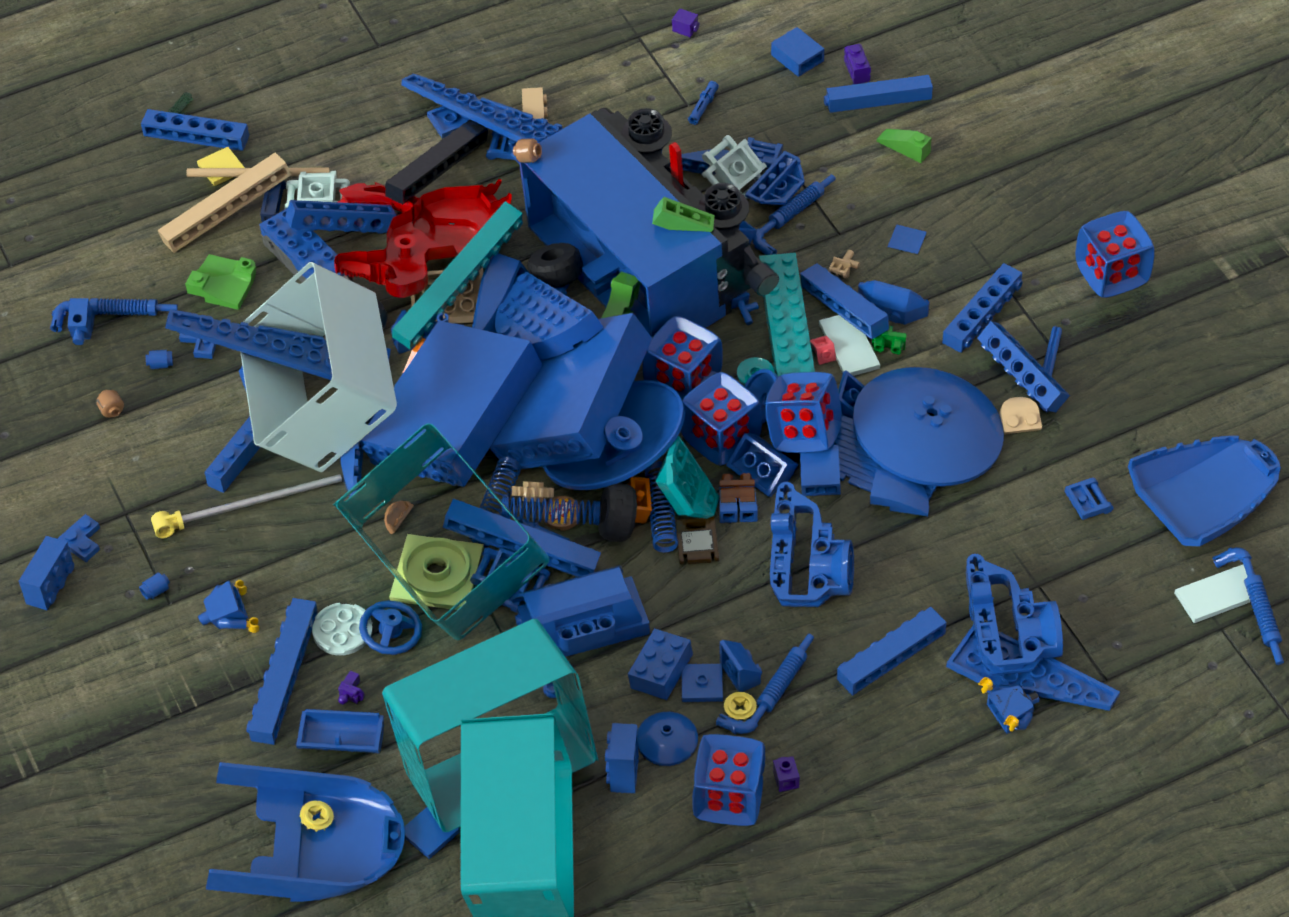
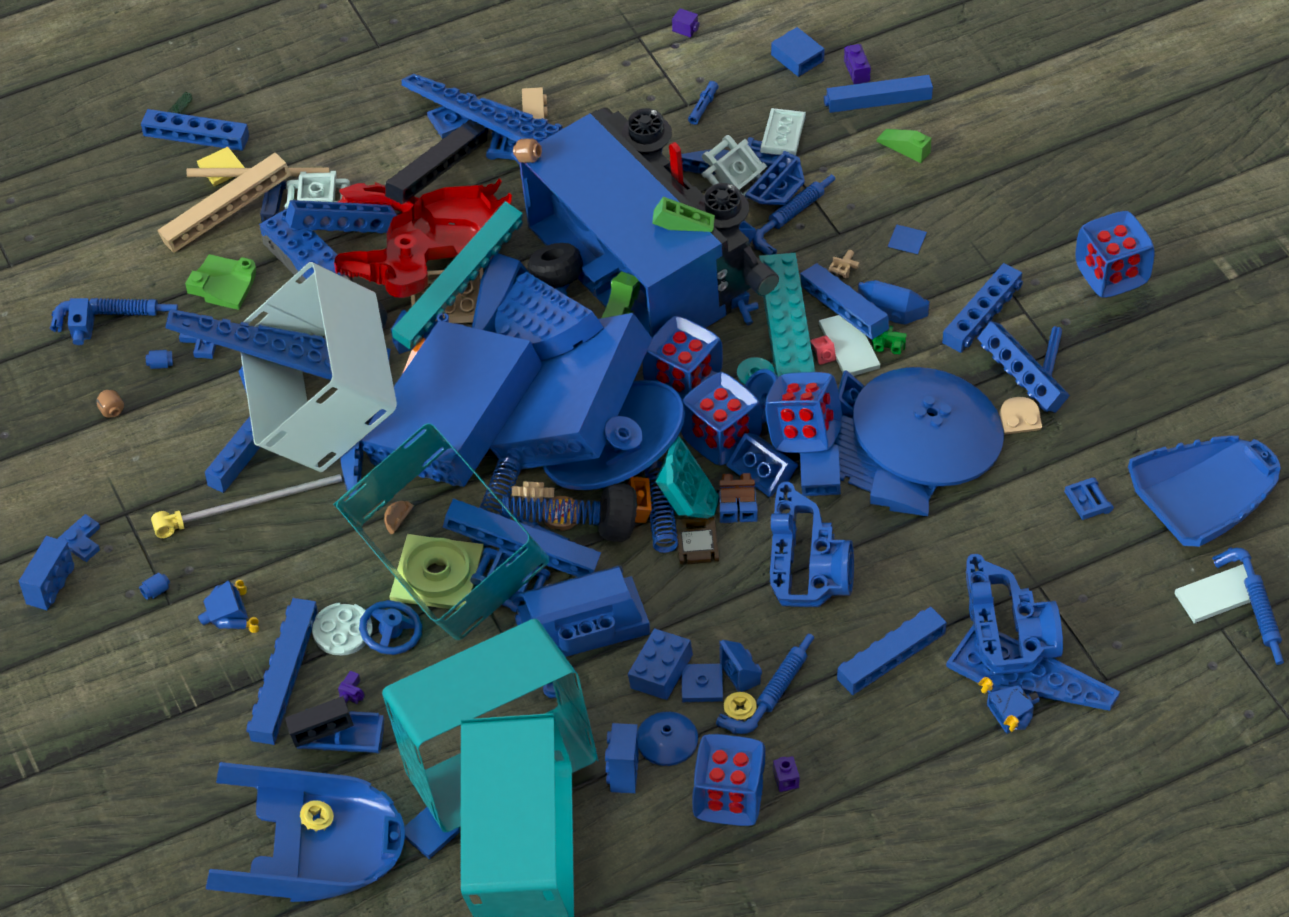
none -> black brick [285,696,354,748]
none -> light aqua tile [761,108,806,156]

